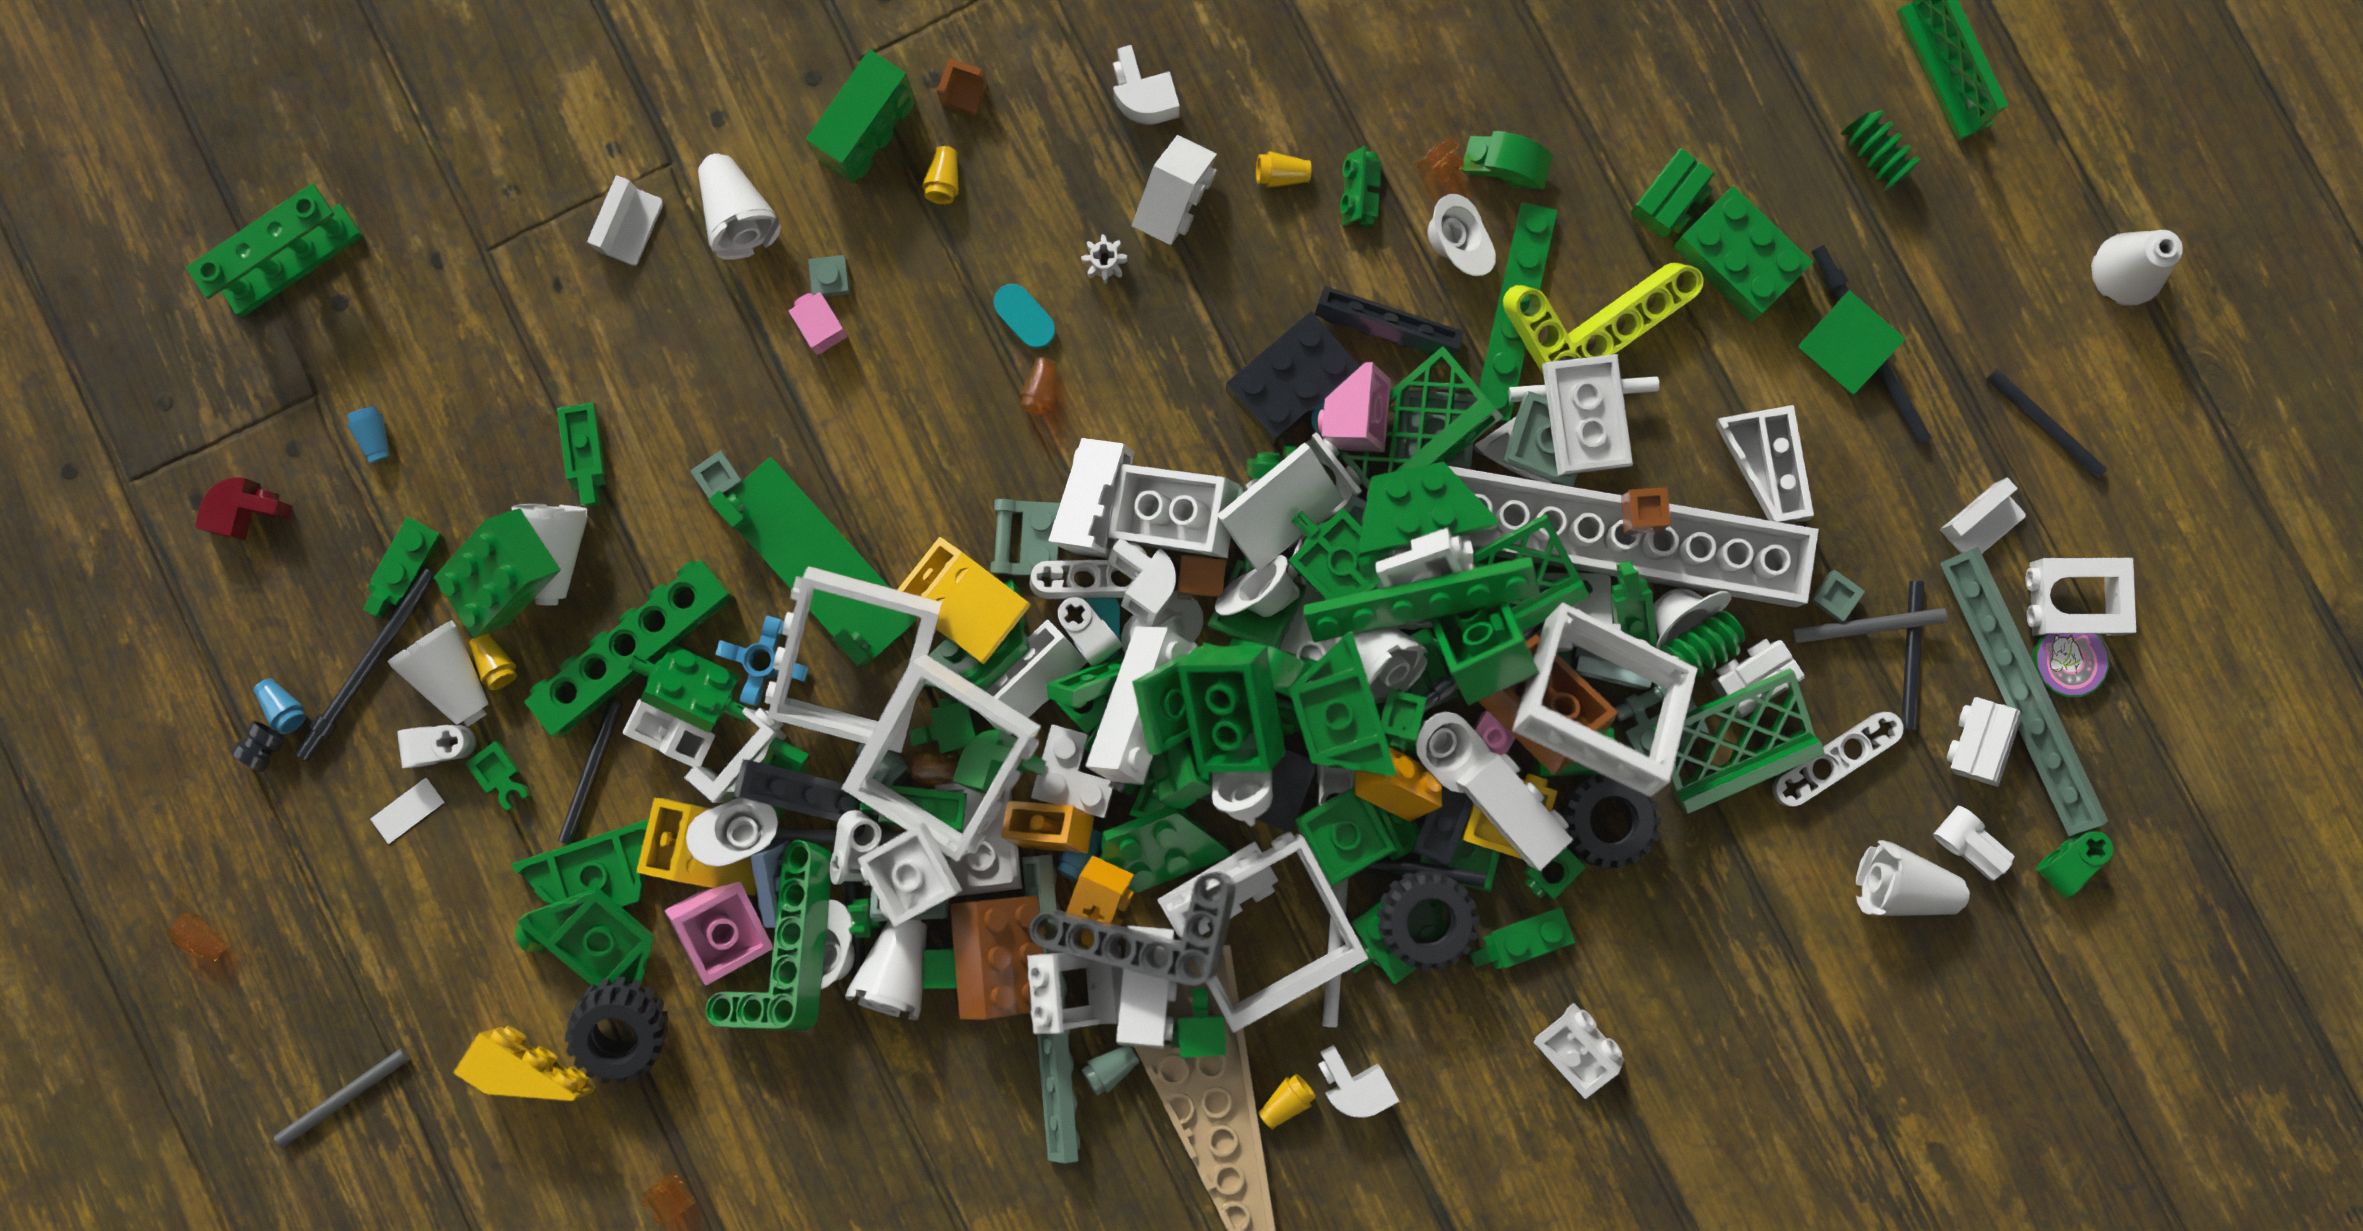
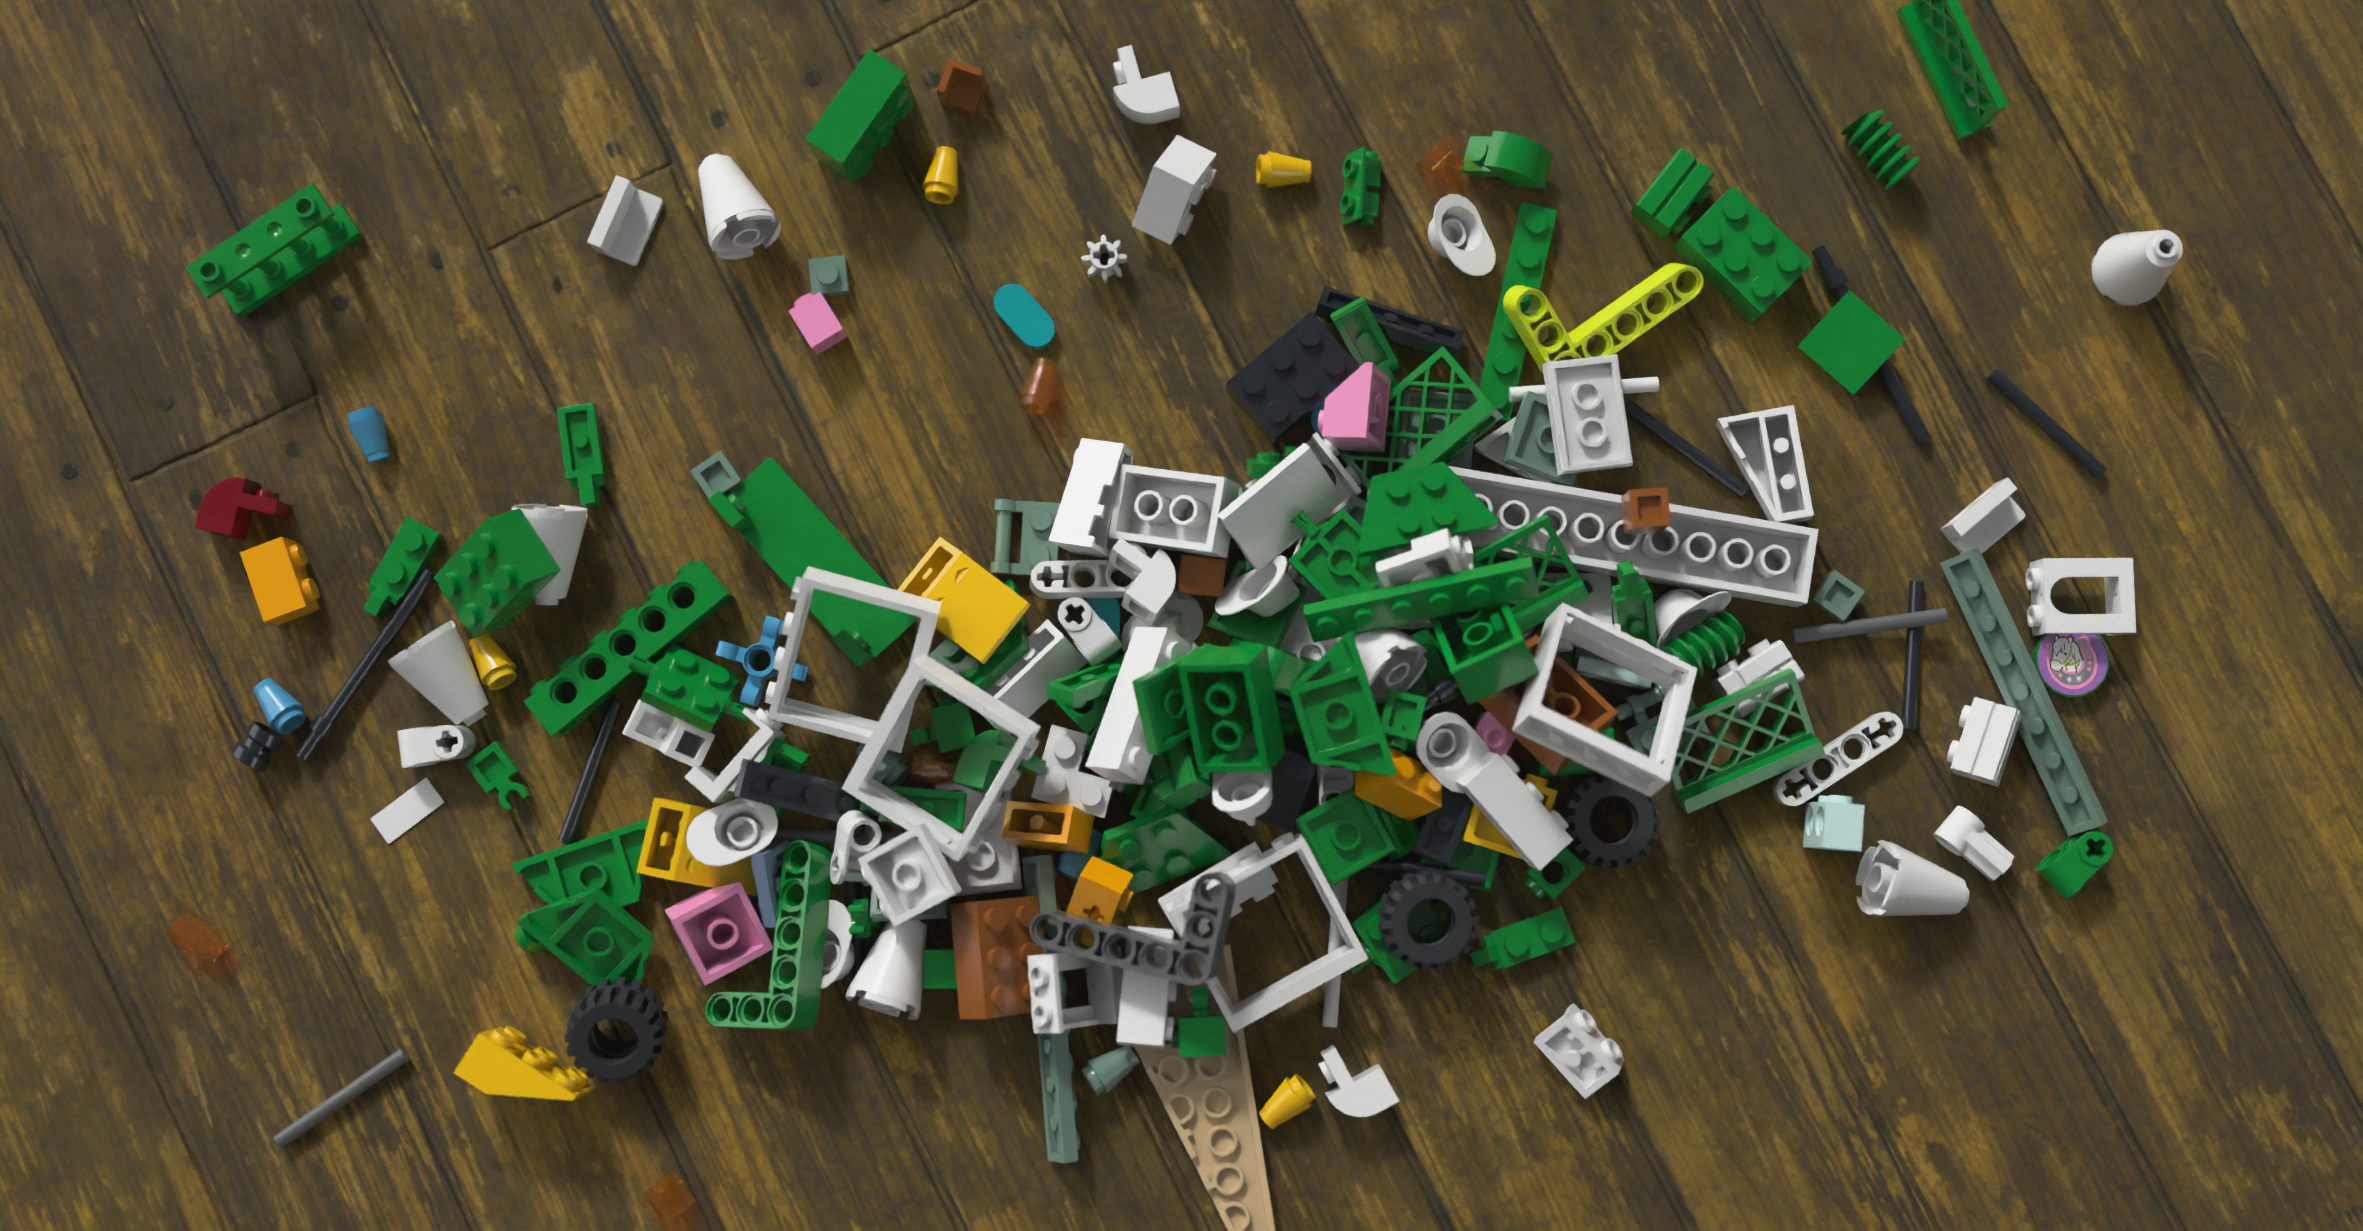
none -> light orange brick [240,537,320,625]
none -> green hinge [1330,296,1400,391]
none -> black bar [1625,399,1749,498]
none -> light aqua brick [1803,795,1865,851]

